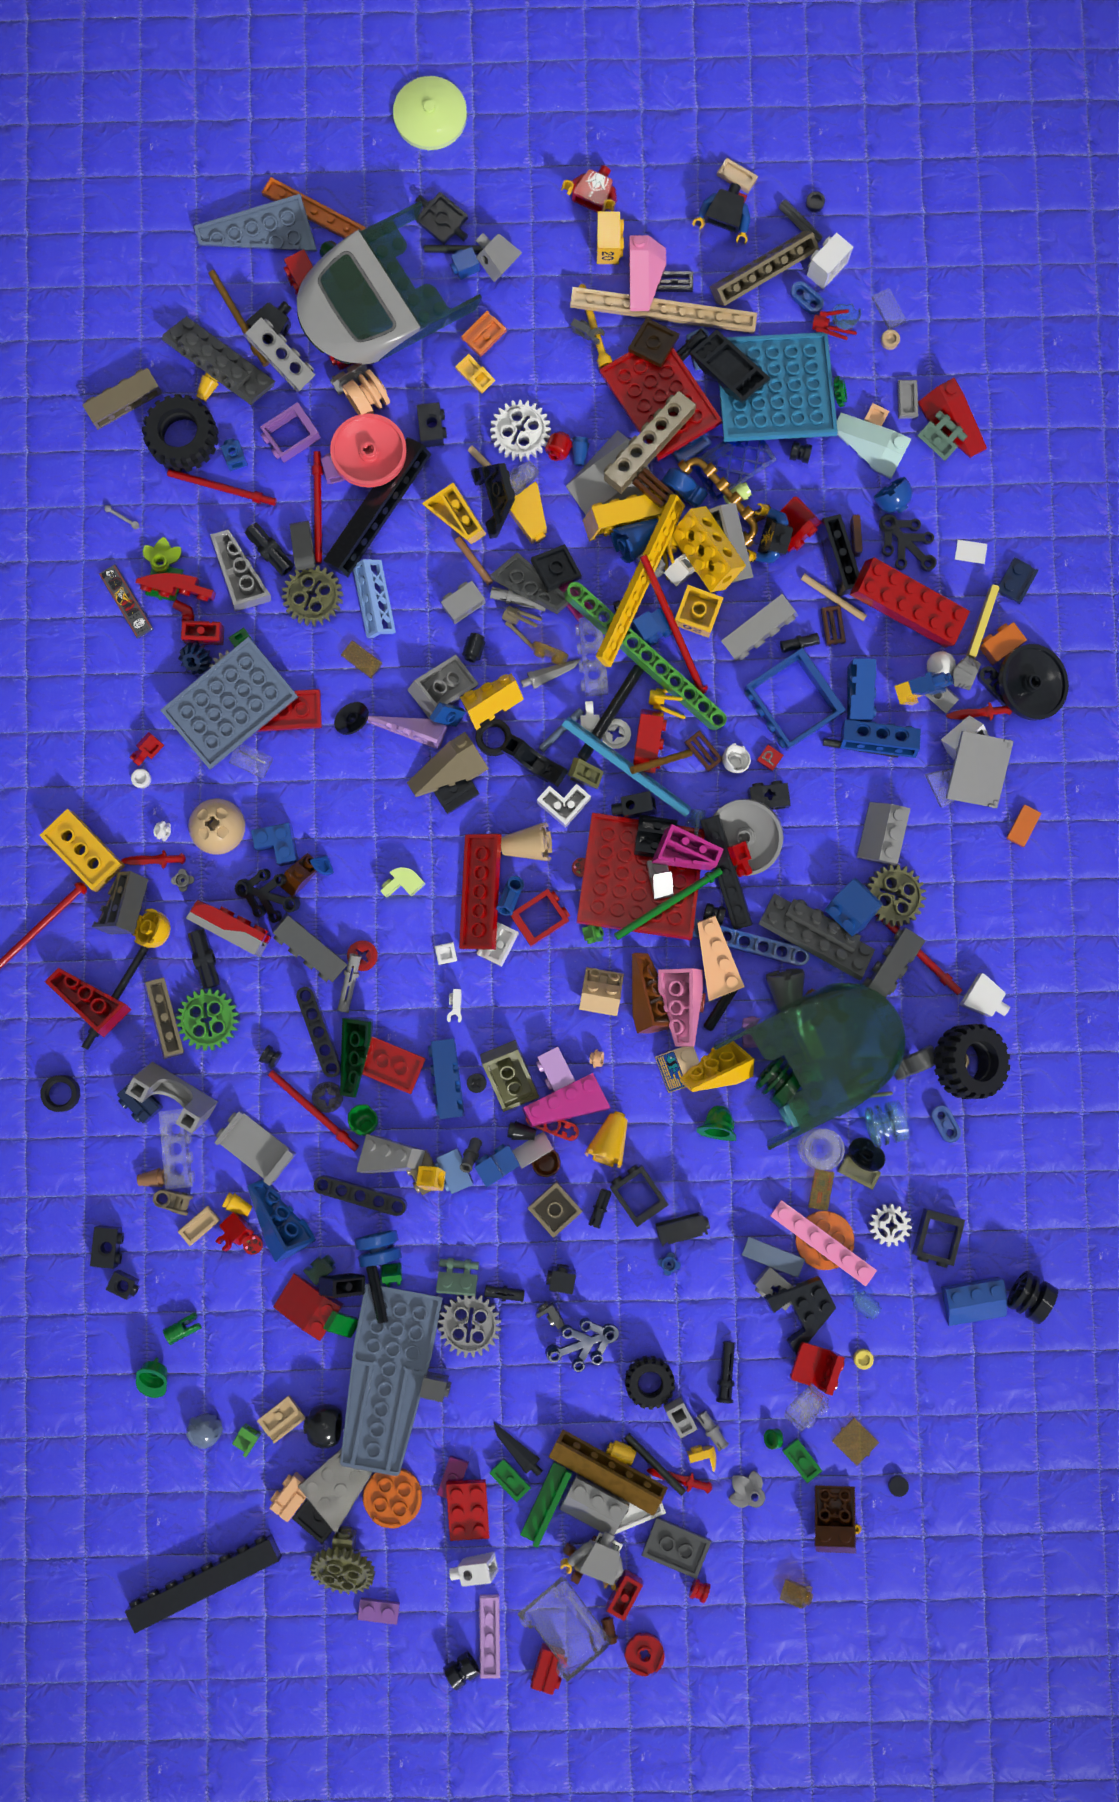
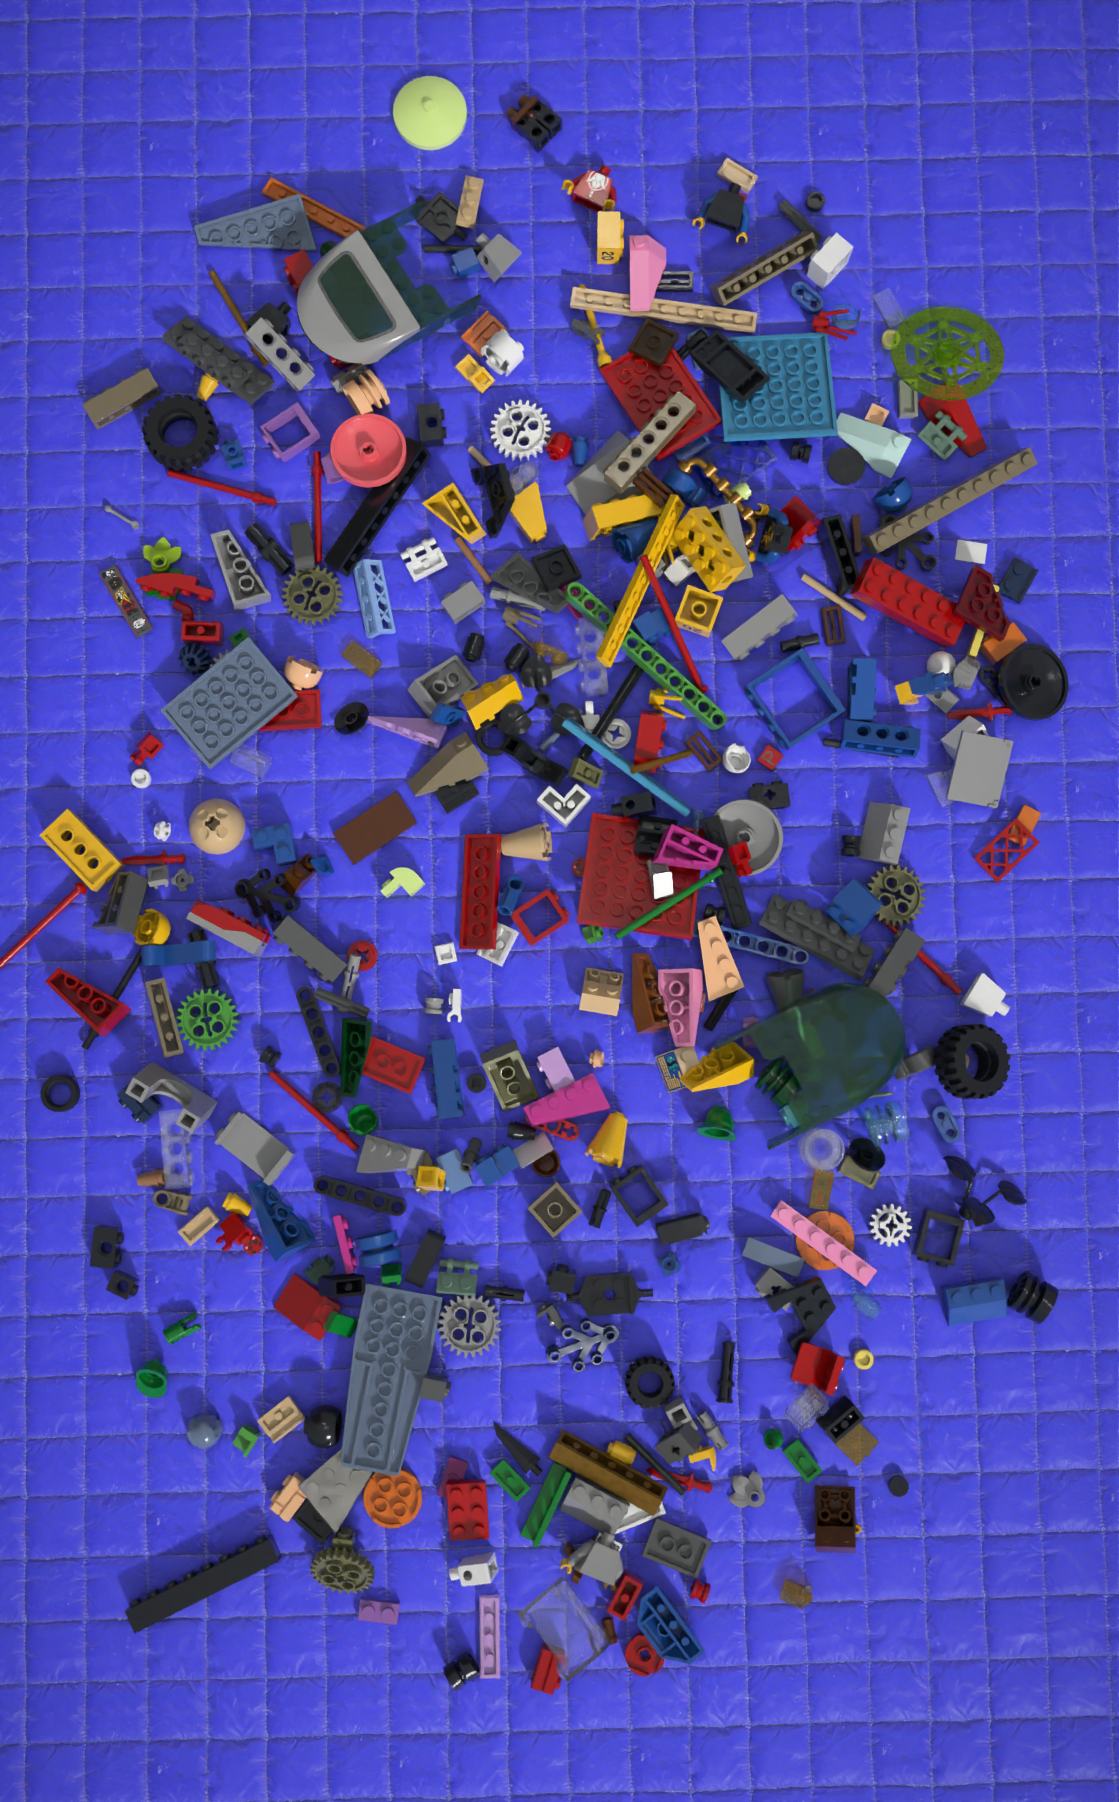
black axle [366,1266,388,1324] -> none
green gear [834,376,847,407] -> none
none -> blue beam [141,940,216,966]
none -> light grey tile [148,865,169,889]
none -> light nougat cylinder [284,656,324,690]
none -> dark grey axle [314,988,370,1018]
none -> reddish brown tile [333,791,417,865]
none -> dark pink plate [333,1213,358,1275]
none -> white plate [400,537,448,582]
none -> black beam [405,1228,446,1288]
none -> light grey wheel [423,997,444,1015]
none -> tan plate [456,175,484,229]
none -> white brick [481,329,524,376]
none -> black plant [498,653,585,735]
none -> black brick [504,643,530,672]
none -> black hips [506,94,562,153]
none -> black plate [566,1273,653,1317]
none -> blue wedge [637,1585,705,1664]
none -> dark grey brick [654,1422,703,1465]
none -> black brick [815,1395,865,1444]
none -> black tile [827,448,865,486]
none -> black wheel [841,835,861,857]
none -> dark tan brick [862,447,1038,554]
none -> clear neon green piece [891,307,1004,400]
none -> black plant [943,1156,1027,1227]
none -> dark red plate [953,564,1010,642]
none -> red window [973,818,1040,883]

